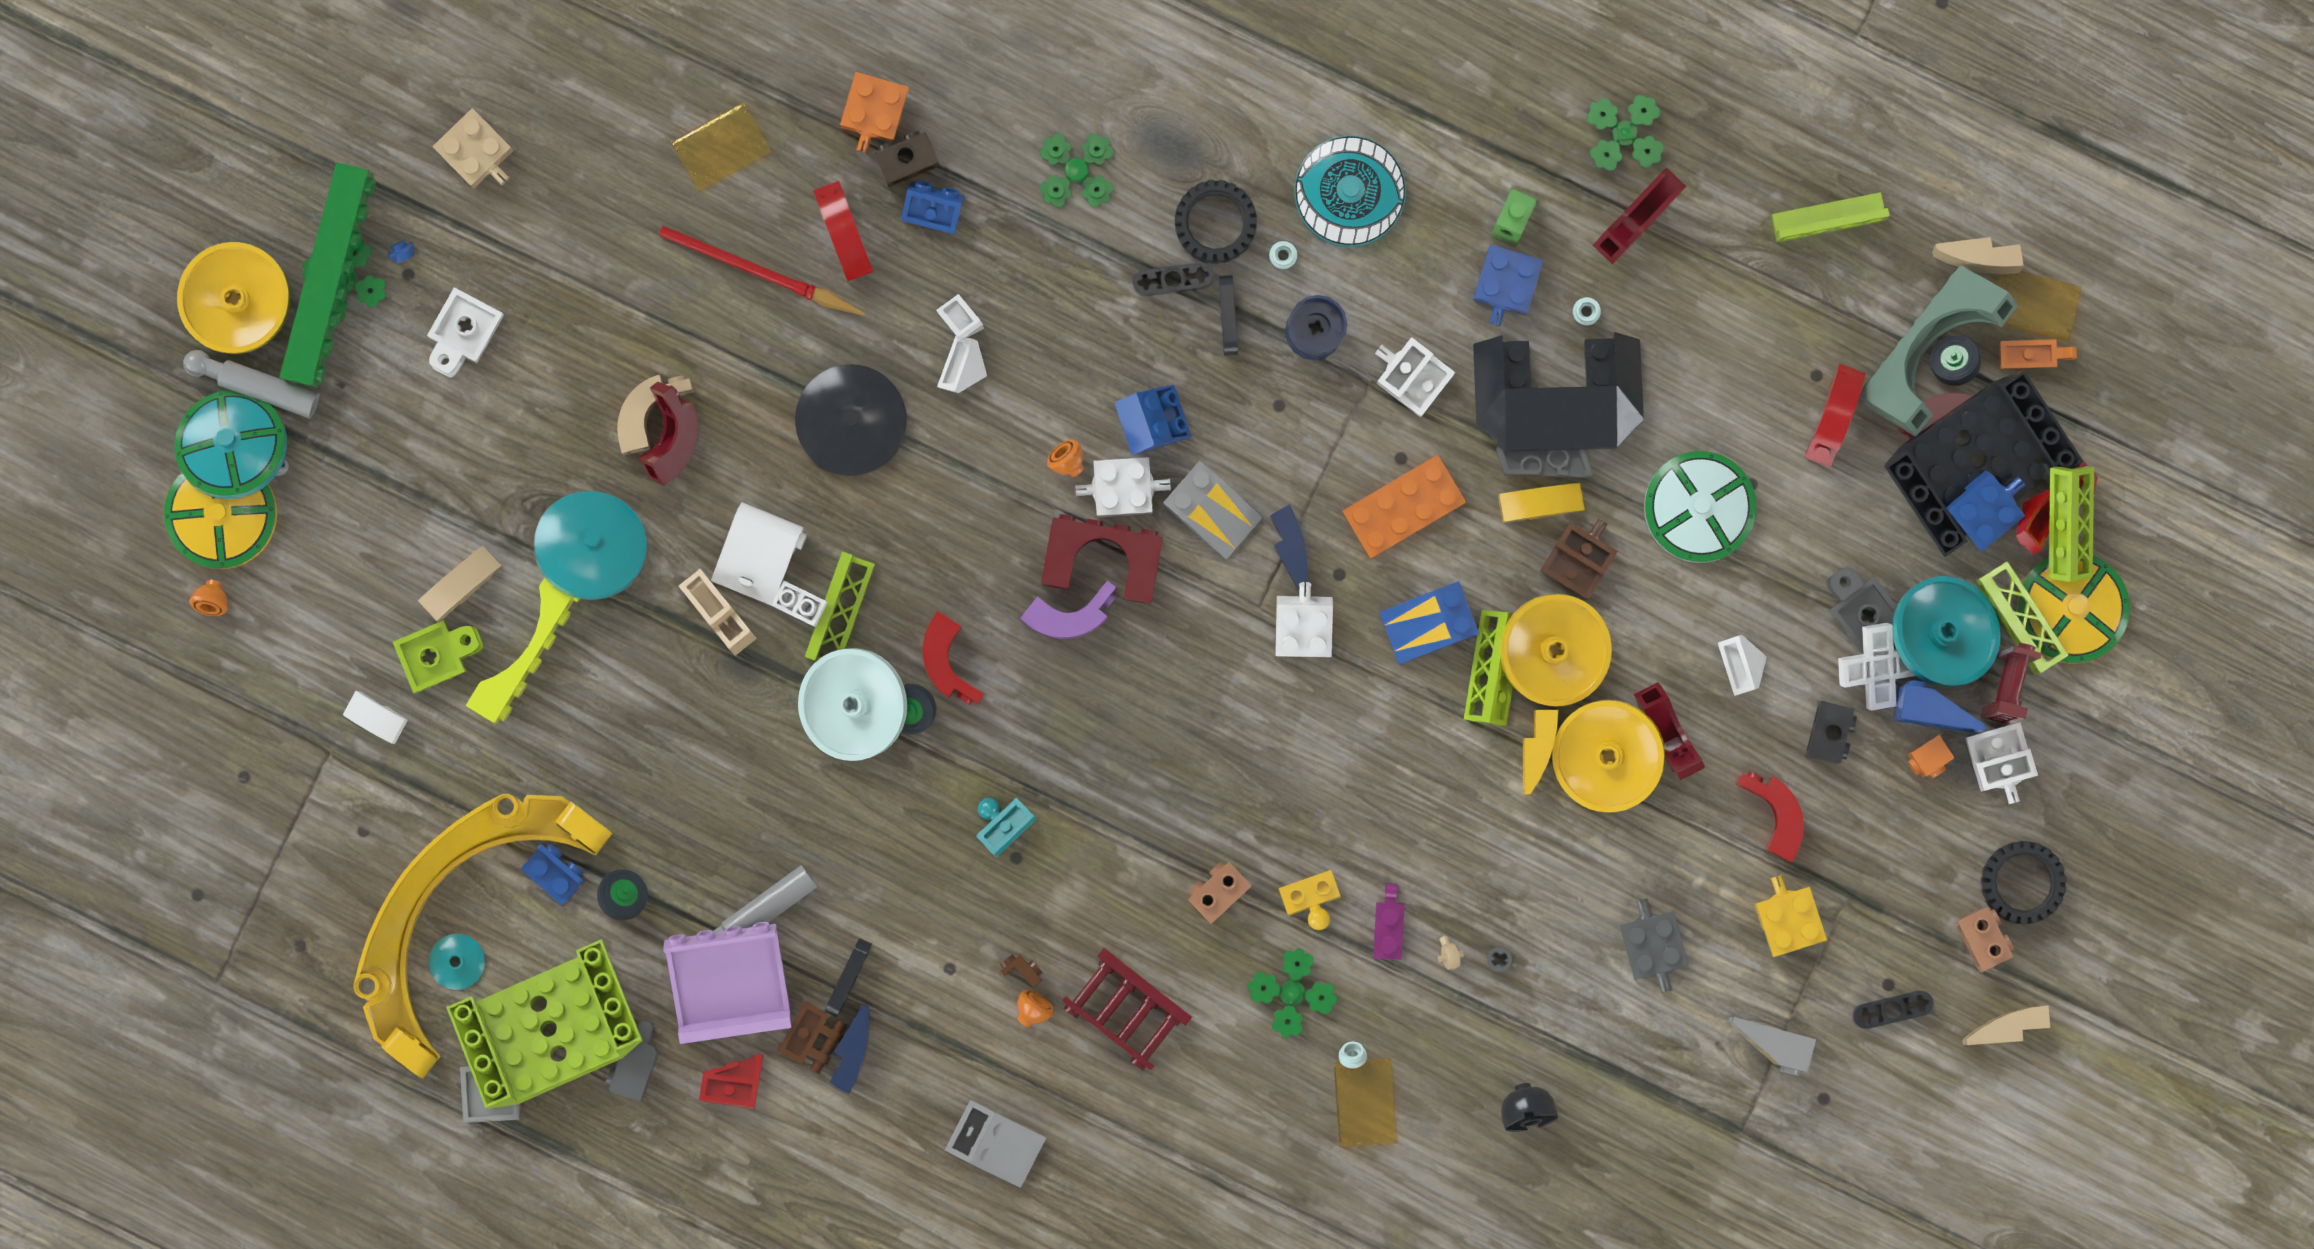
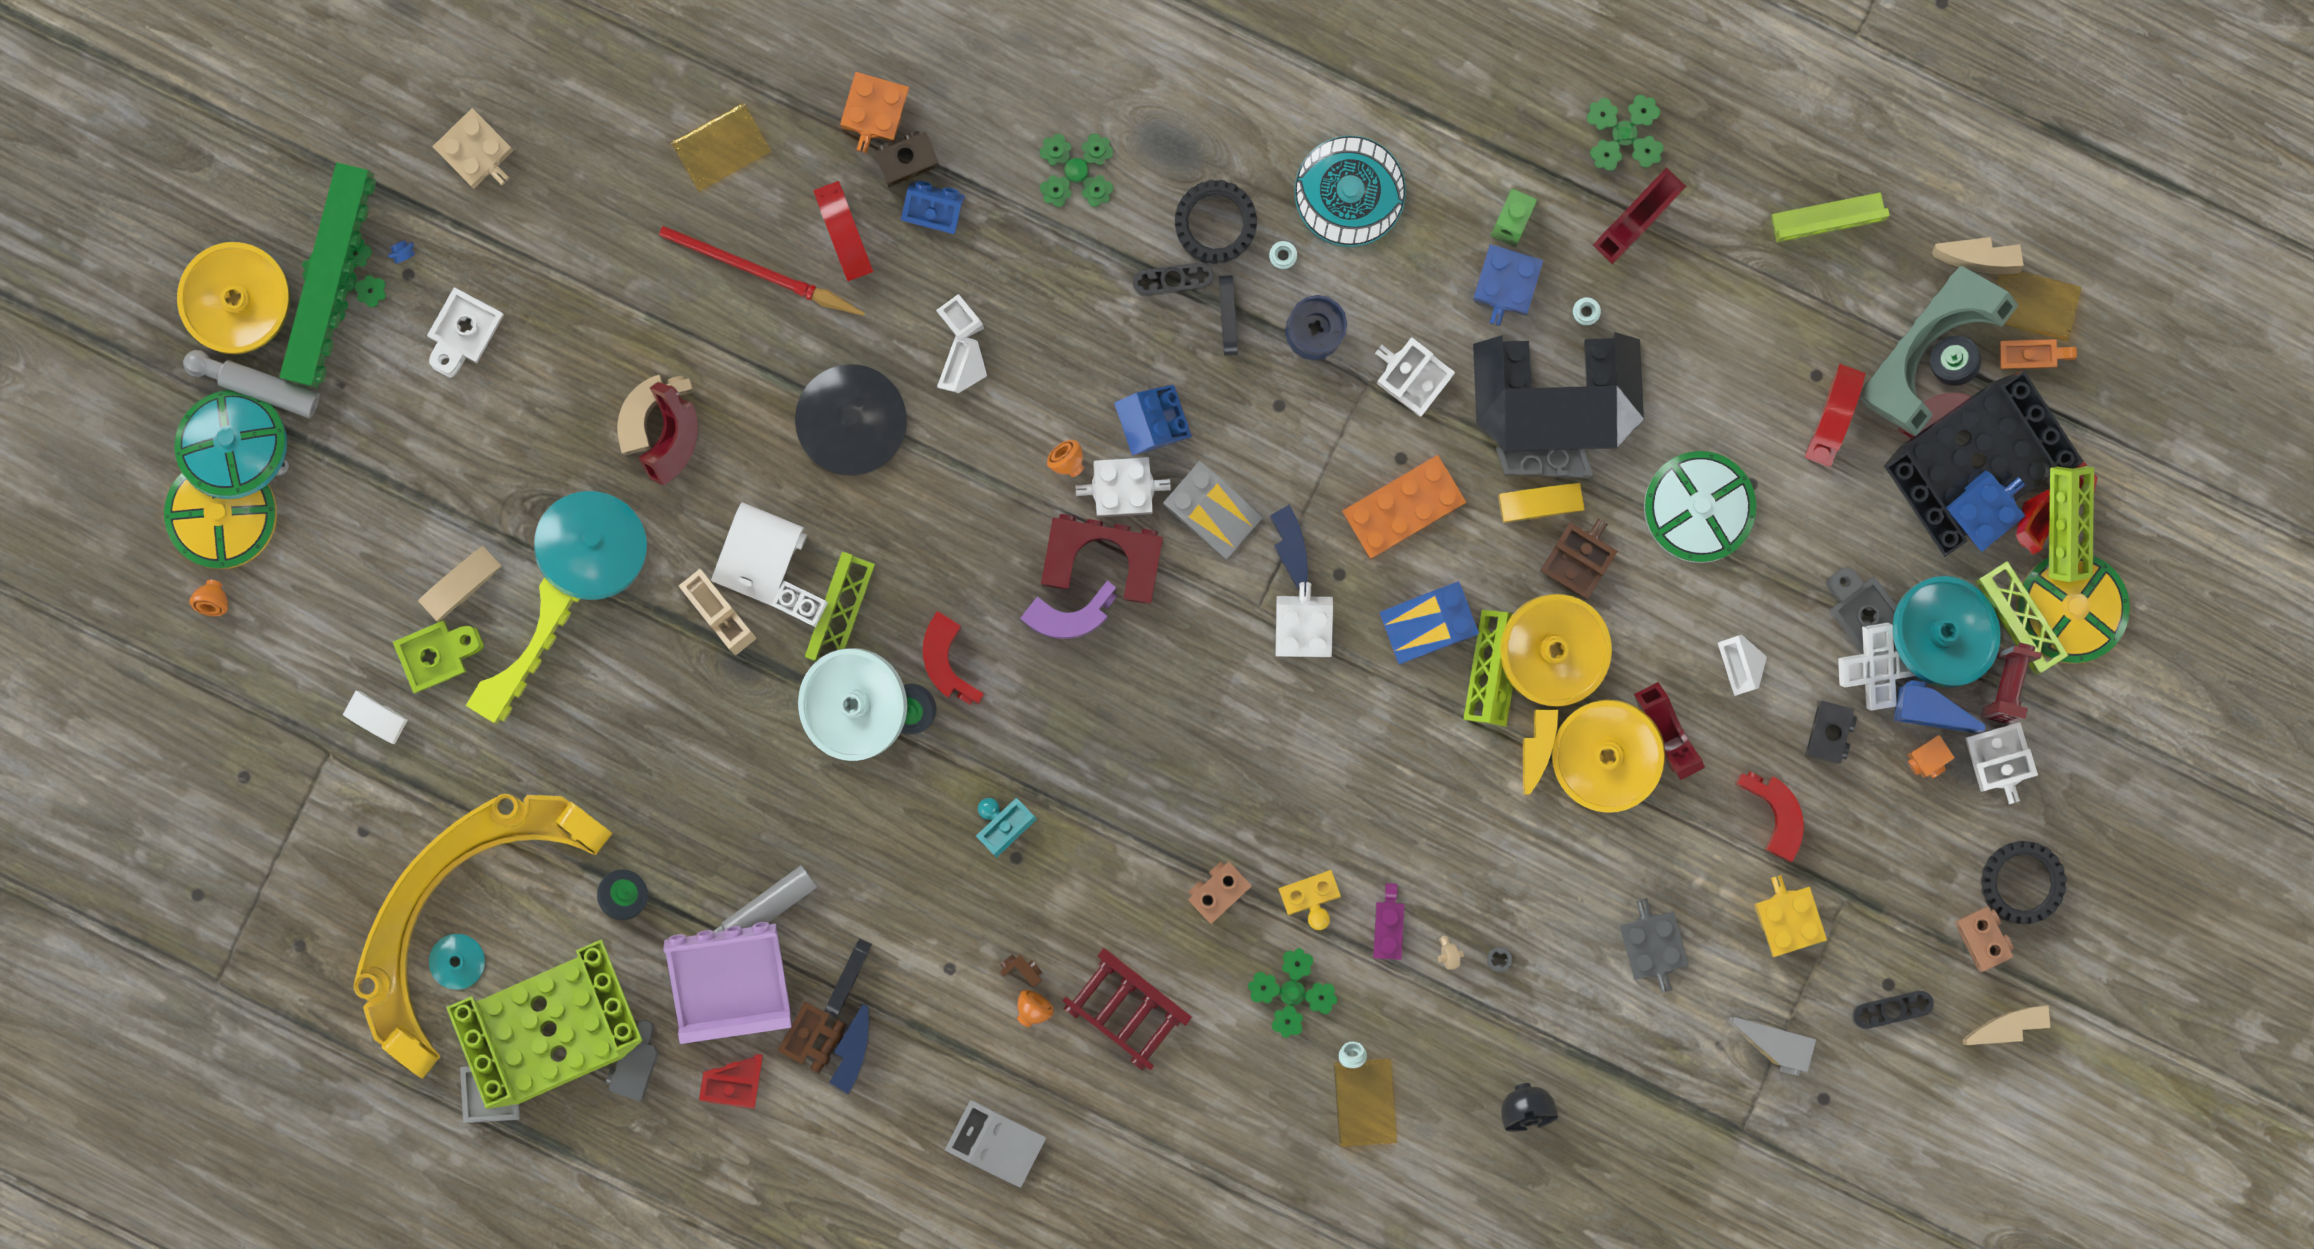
blue bracket [521,843,585,906] -> none

